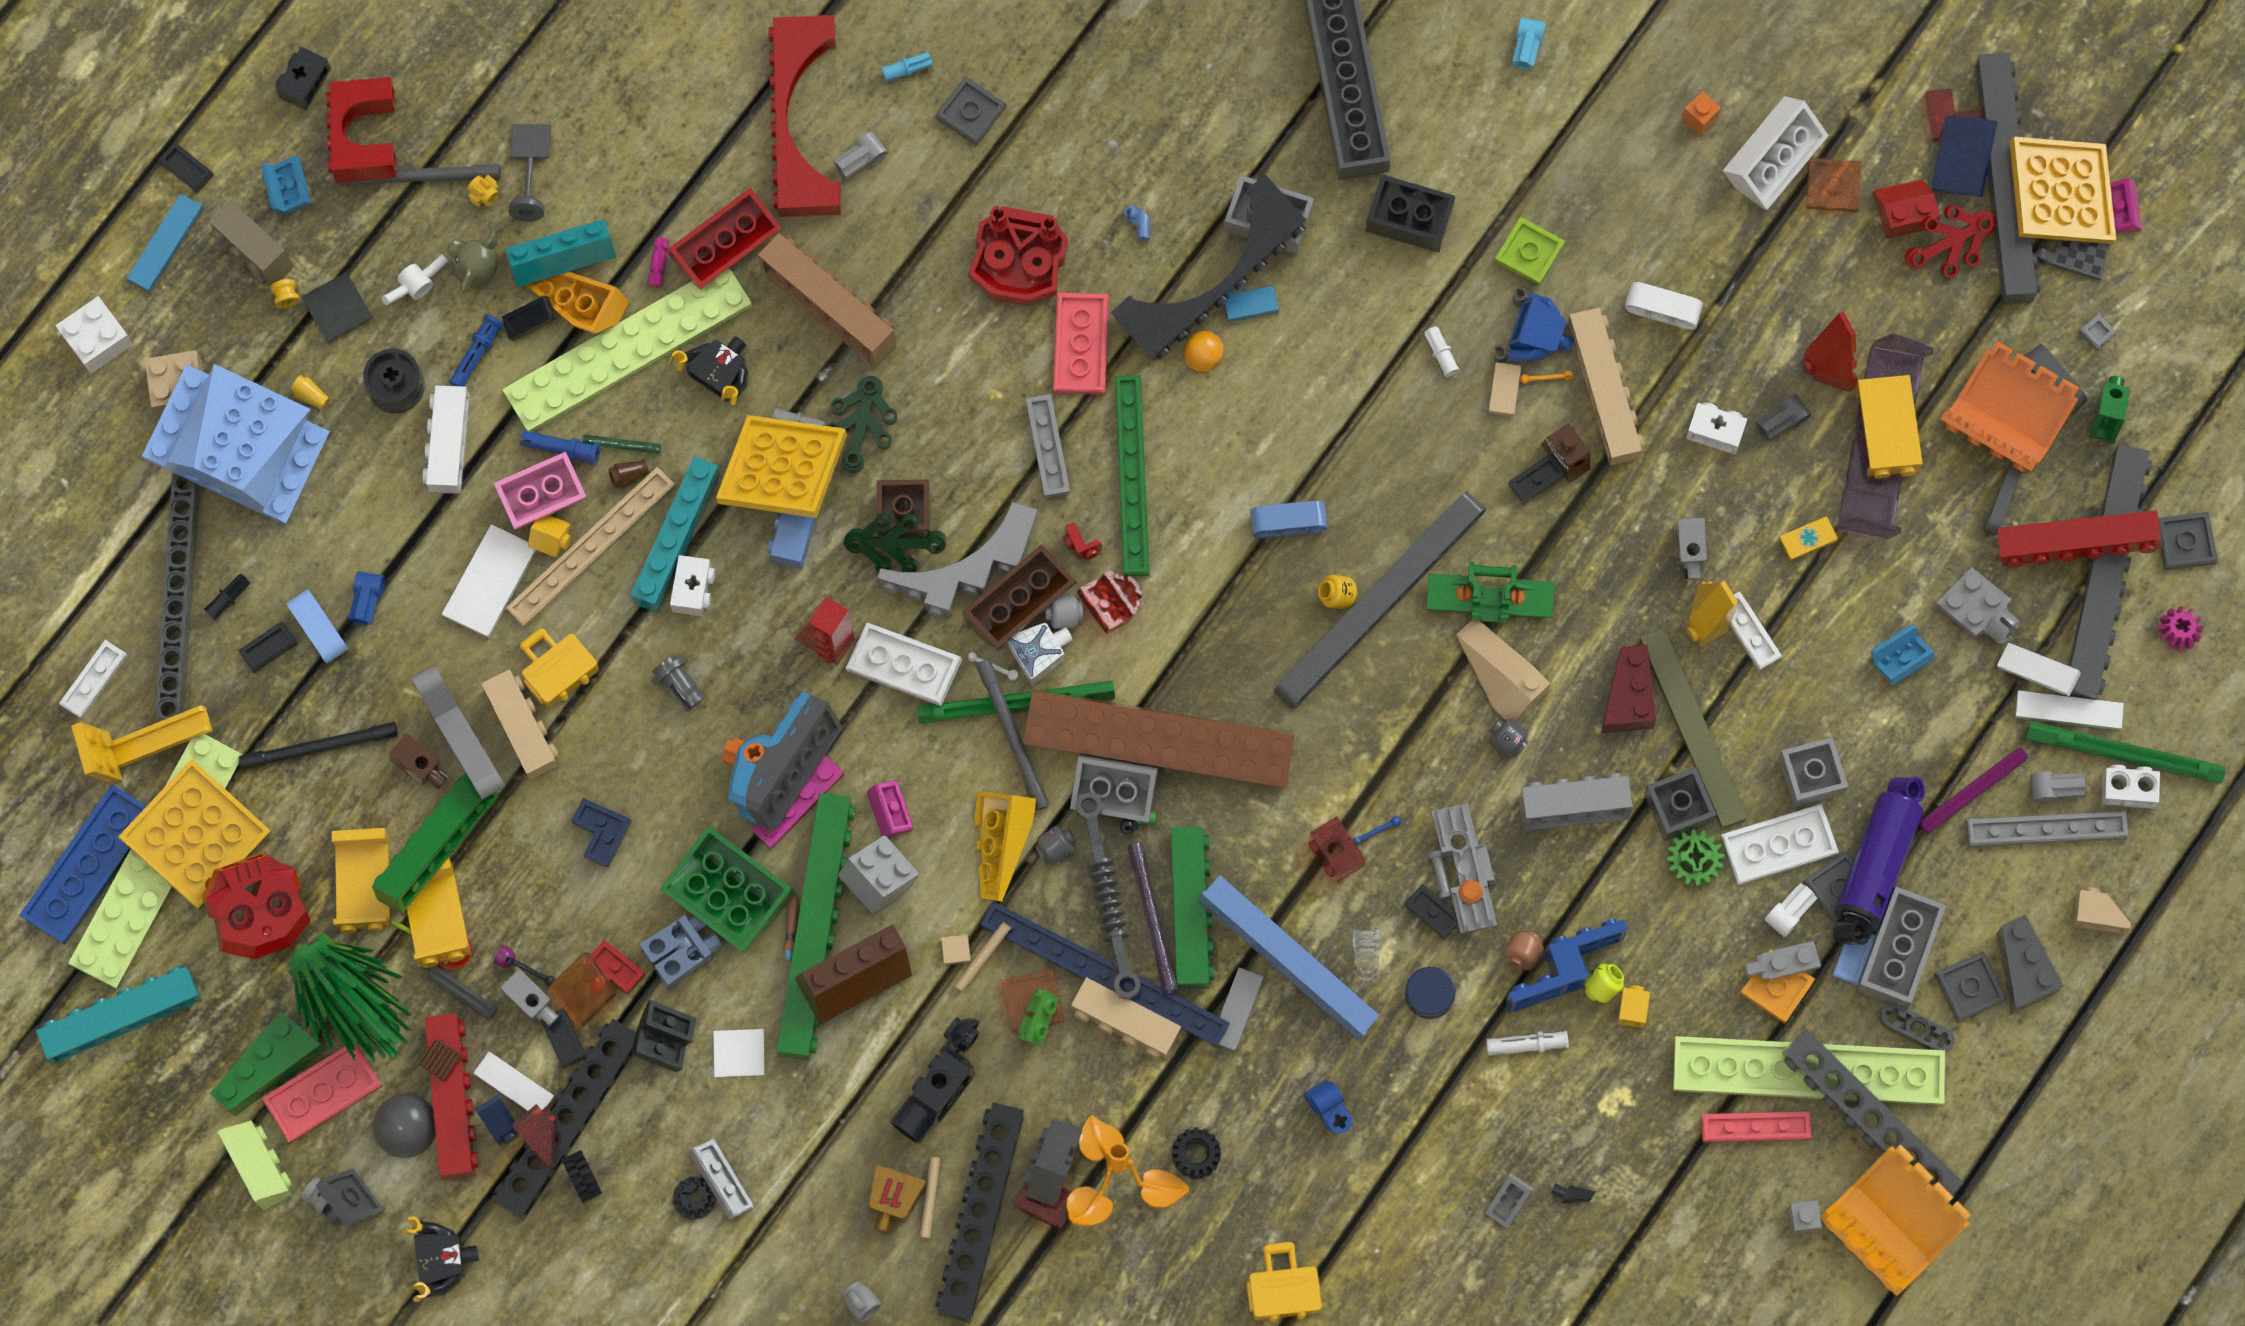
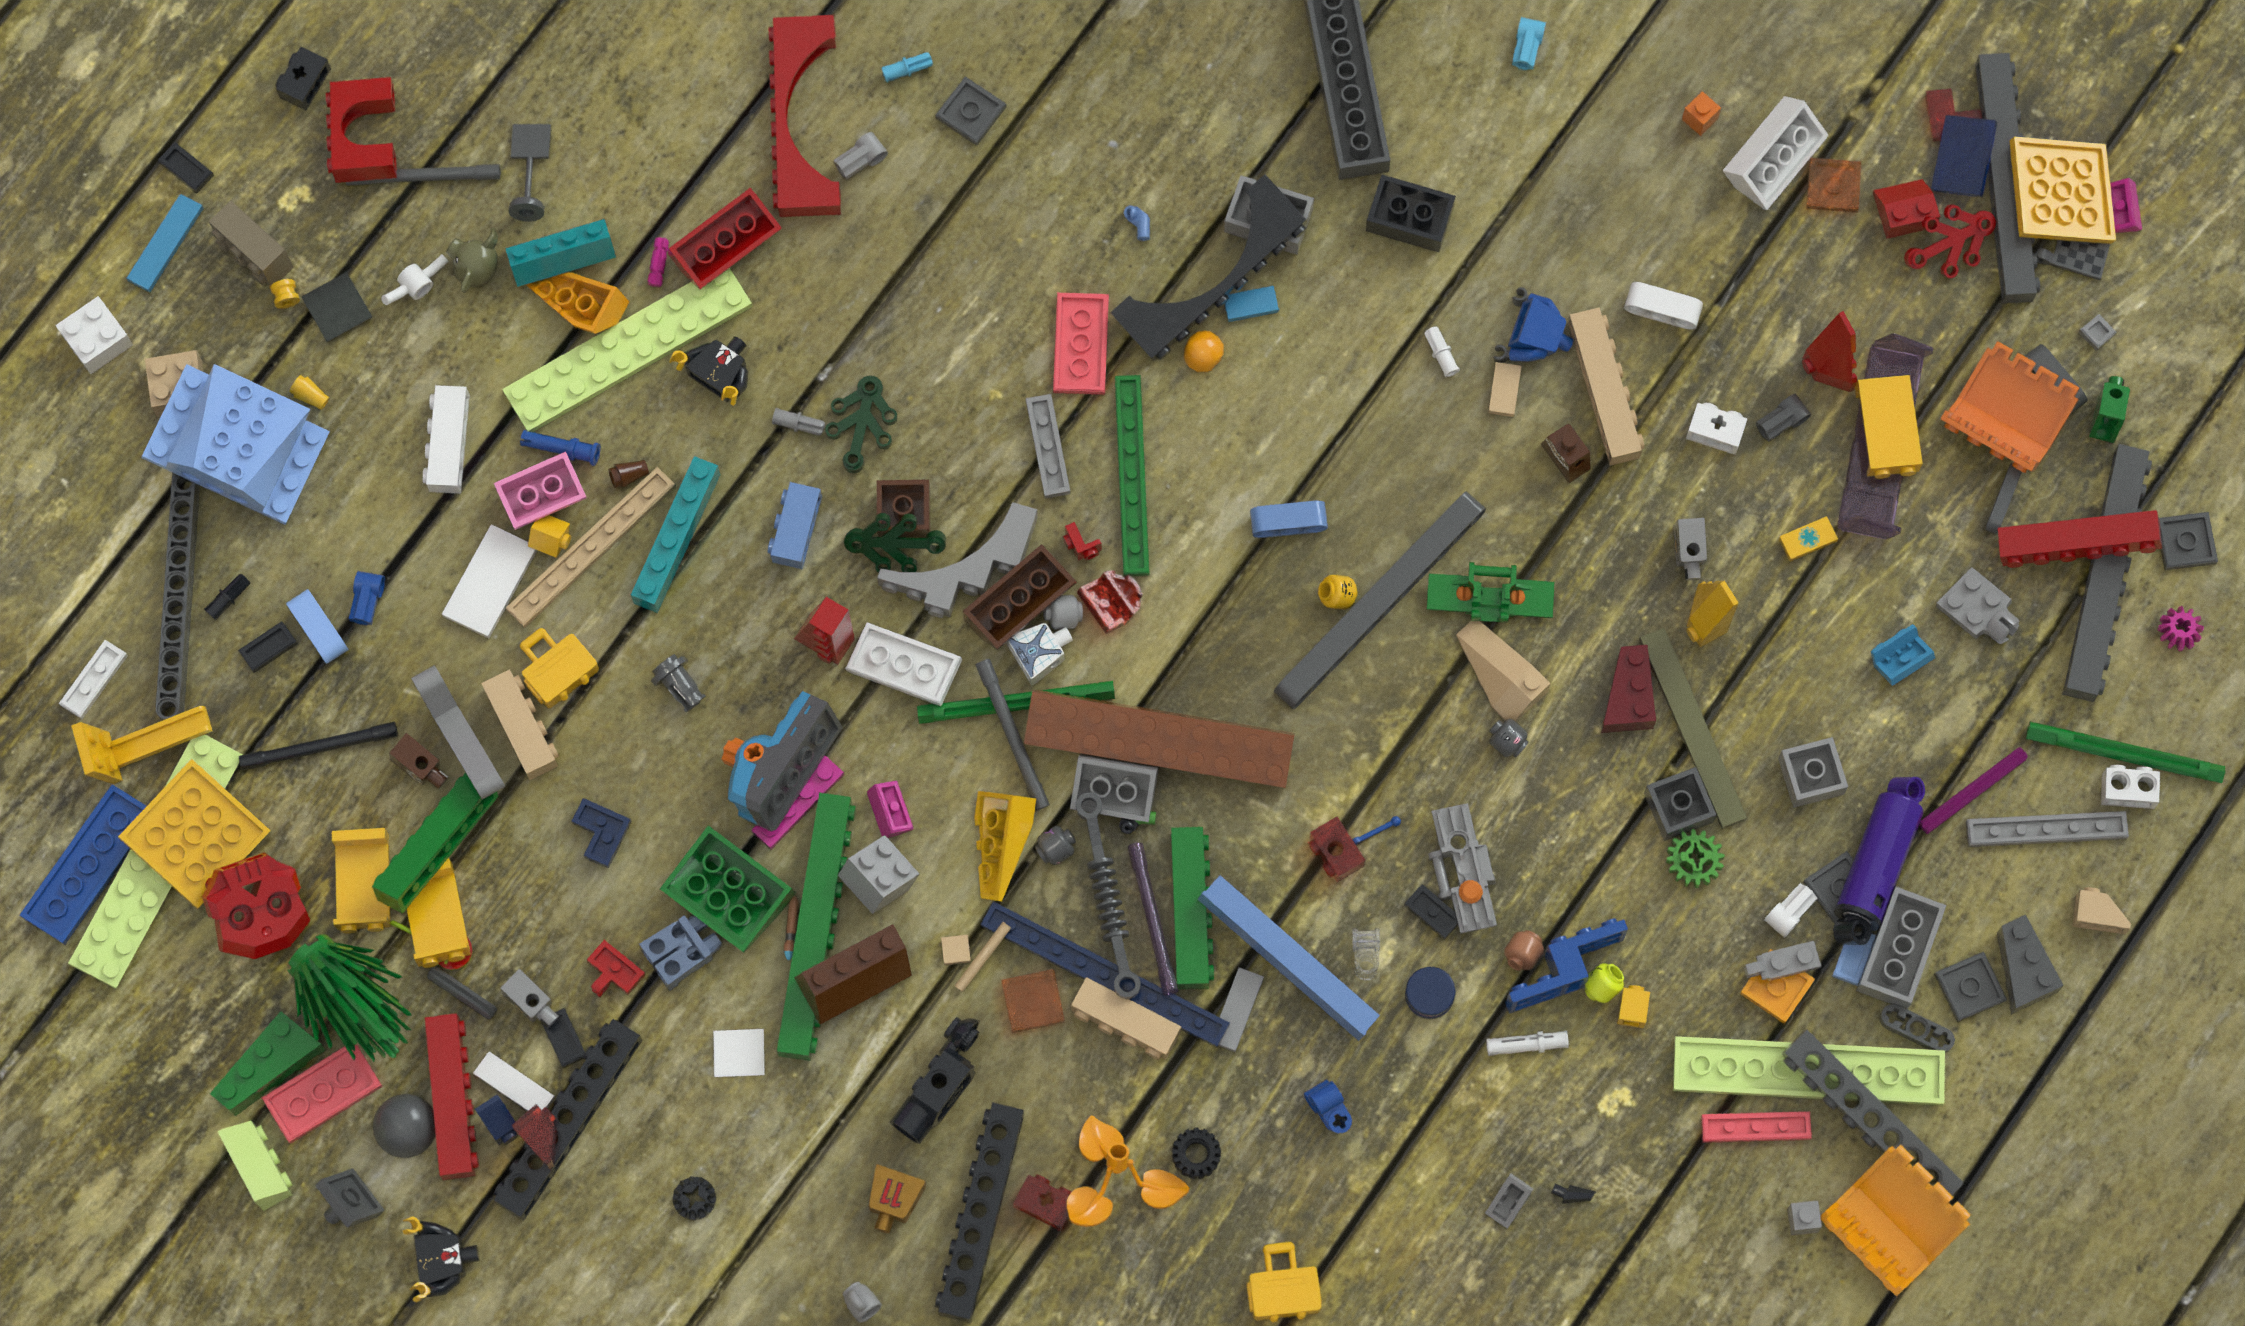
teal brick [36,966,203,1065] -> none
dark azure bracket [261,156,312,216] -> none
light grey wheel [300,1177,331,1215] -> none
black wheel [363,348,425,414] -> none
reddish brown piece [419,1039,462,1081] -> none
blue pin [449,314,504,387] -> none
yellow gear [467,175,499,207] -> none
hinge [493,945,556,986] -> none
black tile [502,295,556,341] -> none
clear orange tile [549,952,617,1028] -> none
black tyre [561,1150,602,1203] -> none
clear green bar [583,434,661,454] -> none
pearl dark grey slope [631,1000,696,1073] -> none
white brick [670,555,715,616] -> none
light grey tile [689,1139,754,1221] -> none
yellow plate [716,415,847,518] -> none
medium nougat brick [758,233,896,369] -> none
tan bar [920,1157,940,1239] -> none
white hinge [967,652,1018,681] -> none
red brick [968,206,1068,306] -> none
bright green hinge [1017,988,1059,1047] -> none
dark grey wedge [1023,1118,1083,1207] -> none
lime plate [1495,217,1565,286] -> none
black plate [1508,453,1566,505] -> none
light grey brick [1519,773,1633,831] -> none
light orange hinge [1520,371,1574,384] -> none
white tile [1720,804,1839,886] -> none
white tile [1730,591,1782,671] -> none
white tile [1997,643,2081,696] -> none
white tile [2015,691,2124,731] -> none
light grey piece [2030,771,2086,803] -> none

